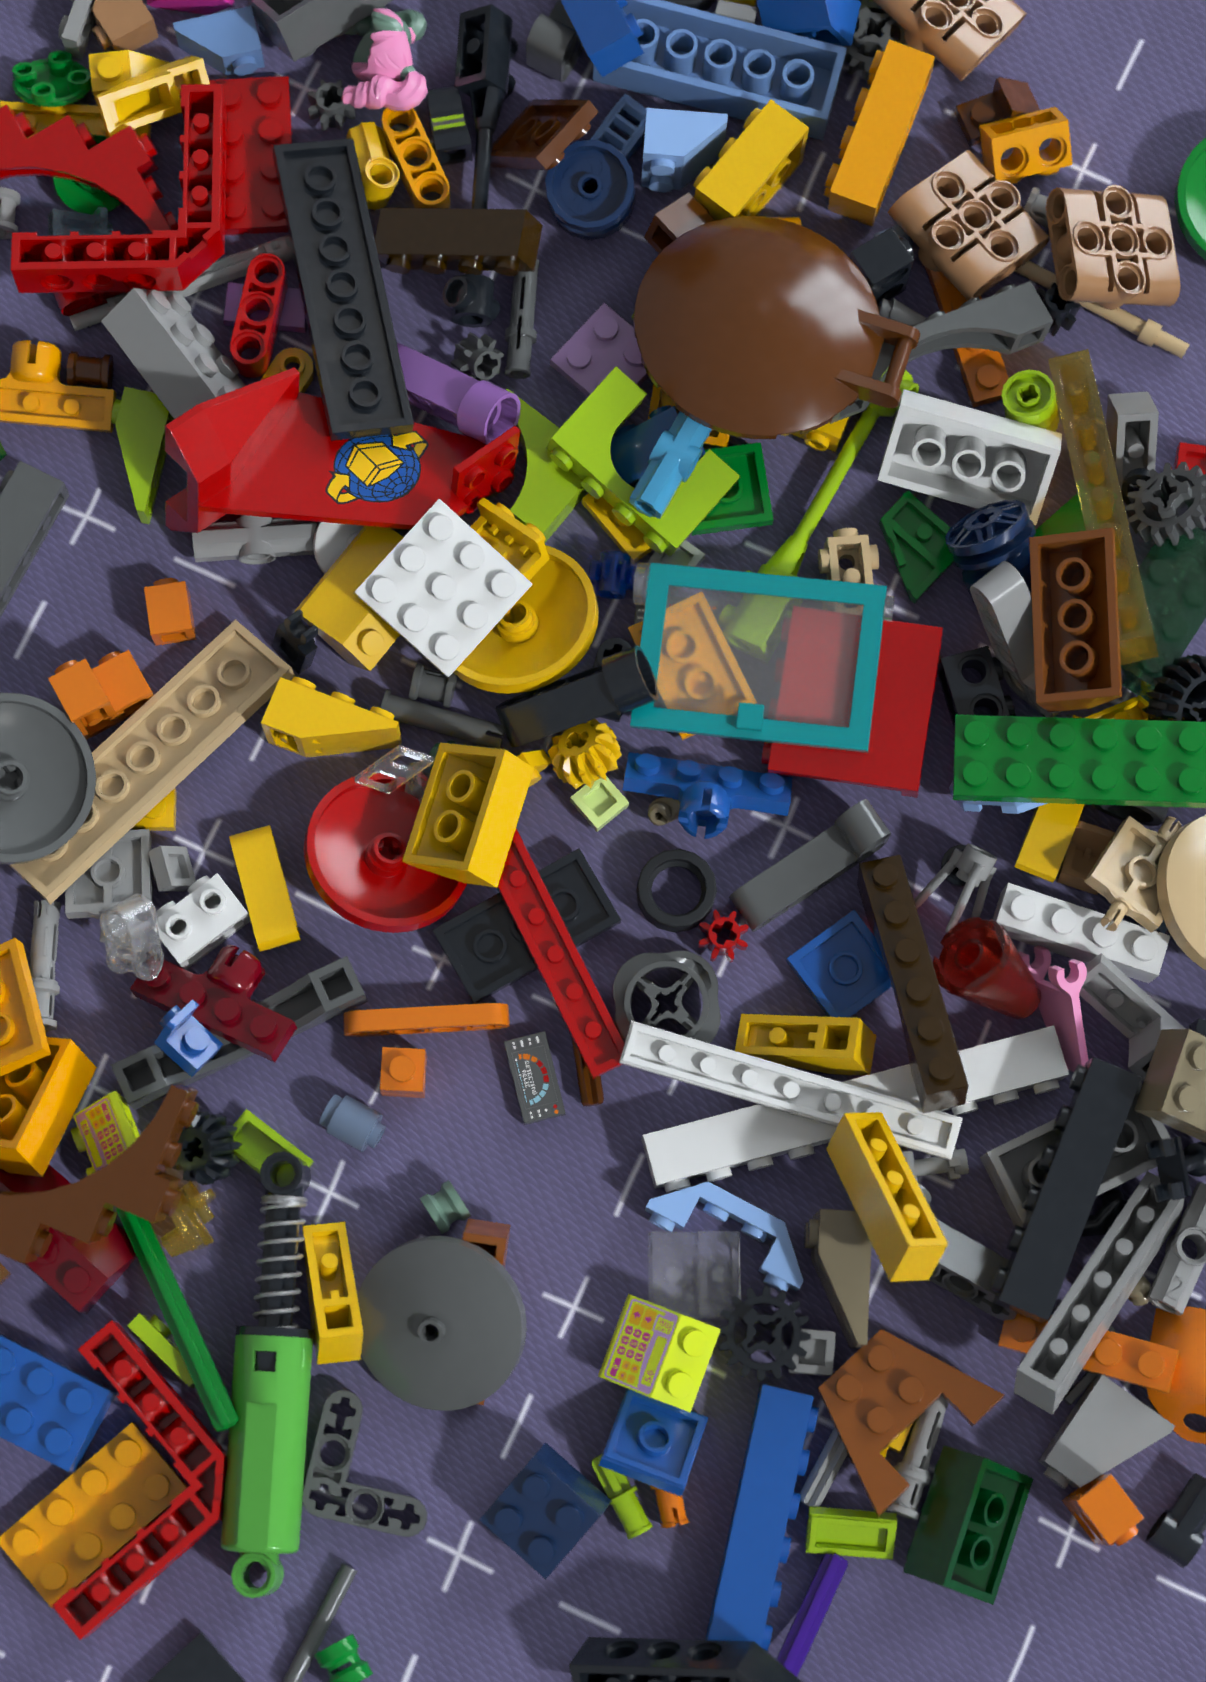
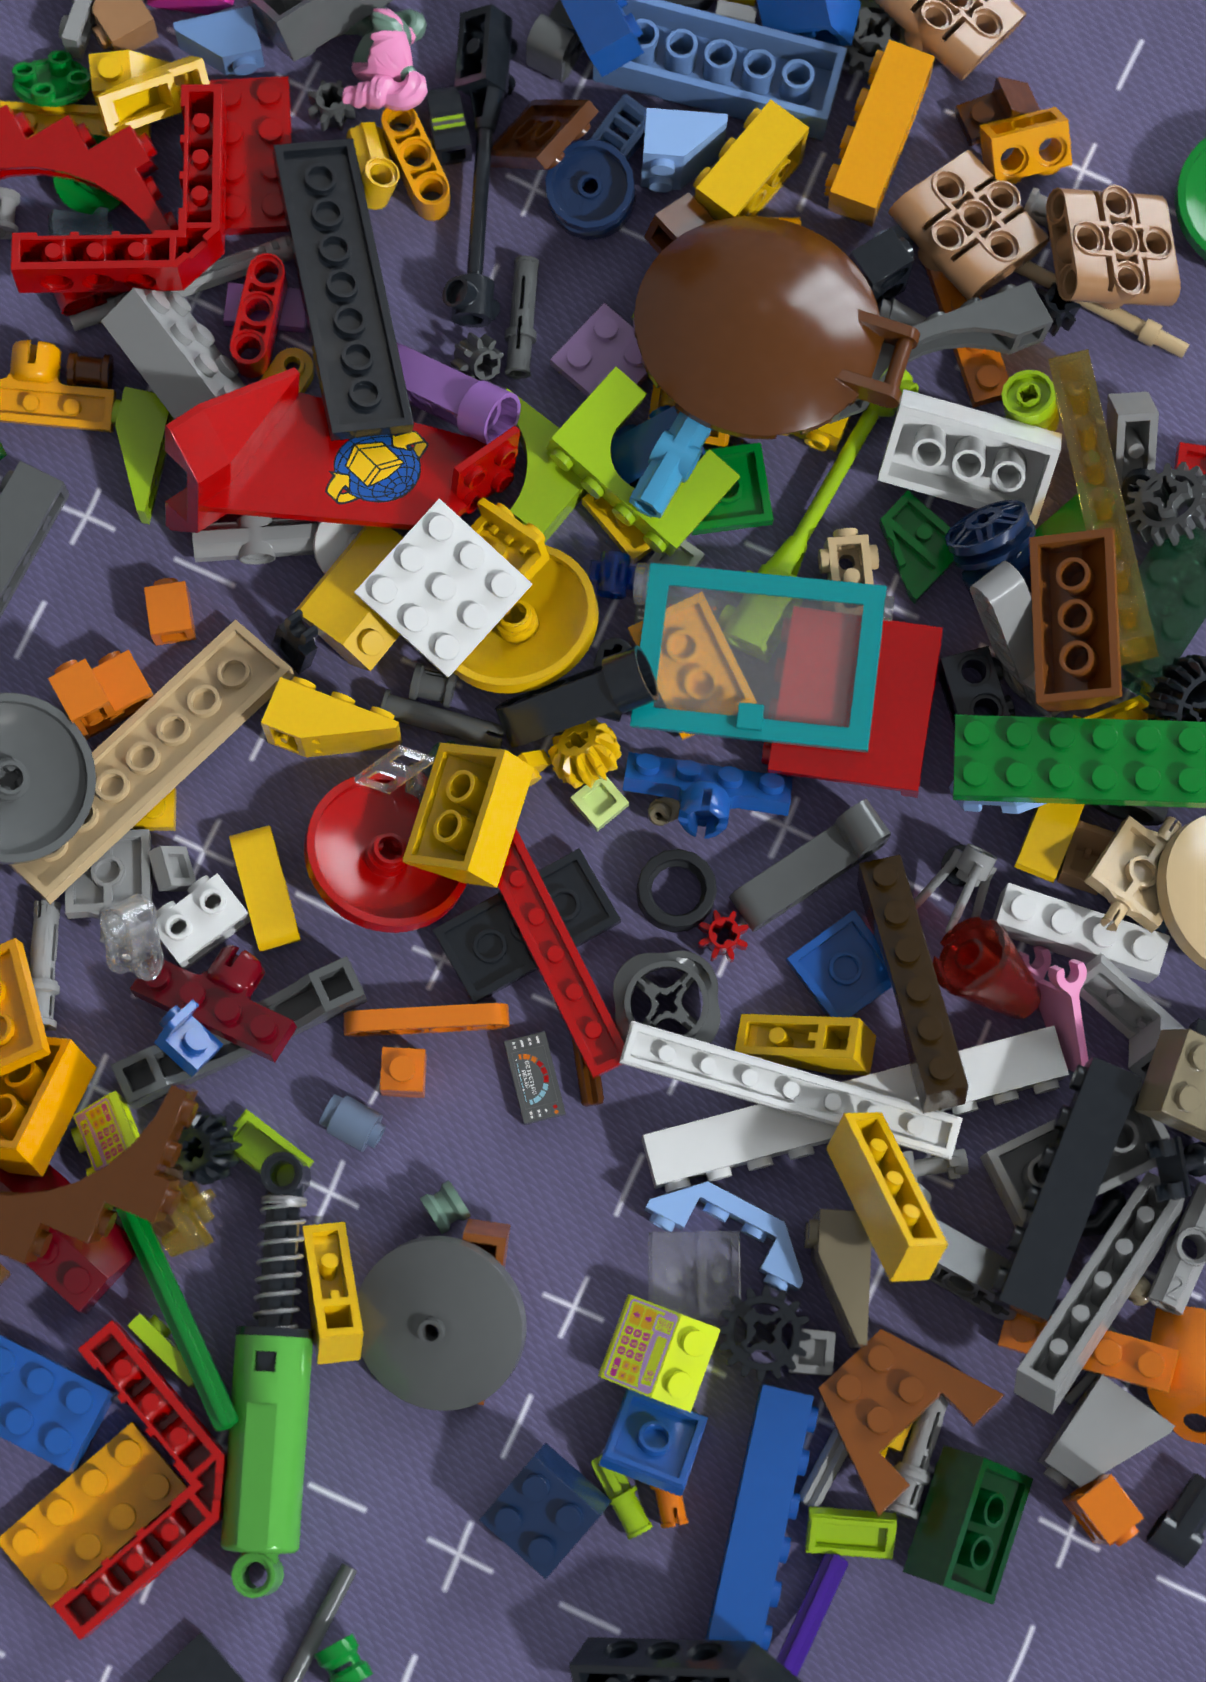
dark grey beam [302,1390,428,1537] -> none
dark brown brick [375,208,543,276] -> none

